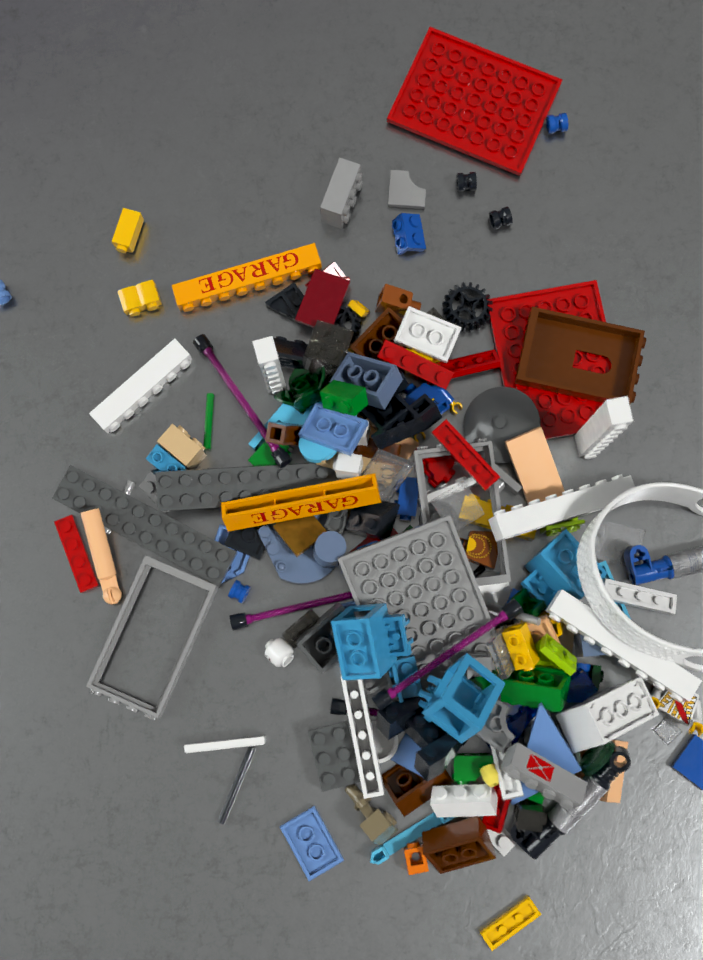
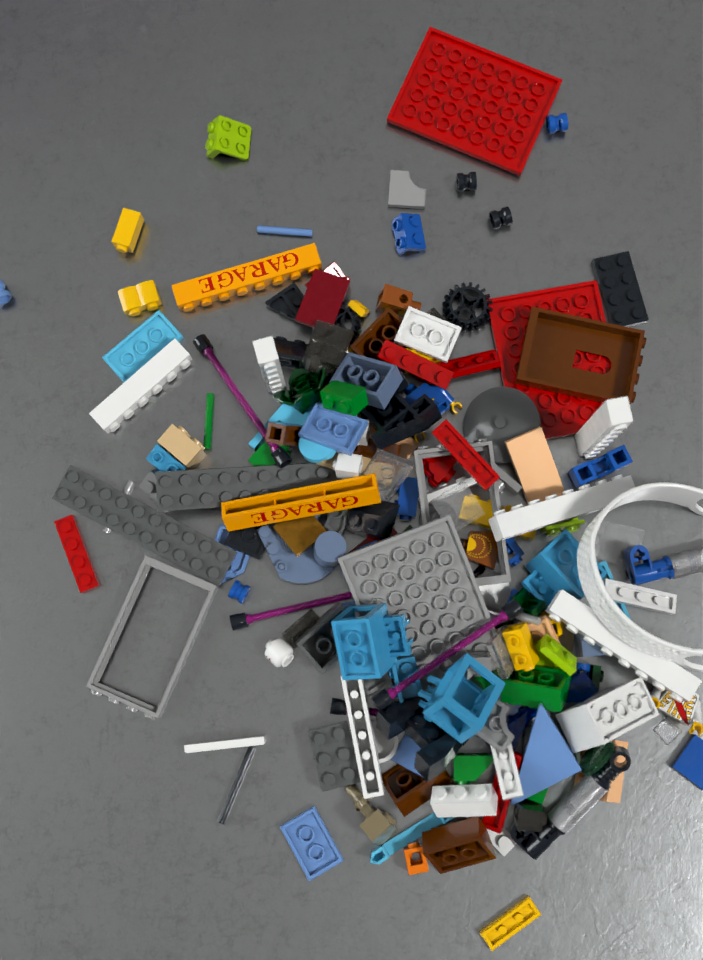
light nougat piece [80,508,122,605] -> none
light grey brick [320,158,363,229] -> none
light yellow hose [480,764,499,787] -> none
light grey brick [500,742,588,810] -> none
none -> medium azure tile [102,310,184,382]
none -> lime bracket [205,115,251,160]
none -> medium blue bar [257,225,313,237]
none -> blue bracket [505,537,525,567]
none -> blue arch [568,445,633,489]
none -> black plate [592,251,649,327]

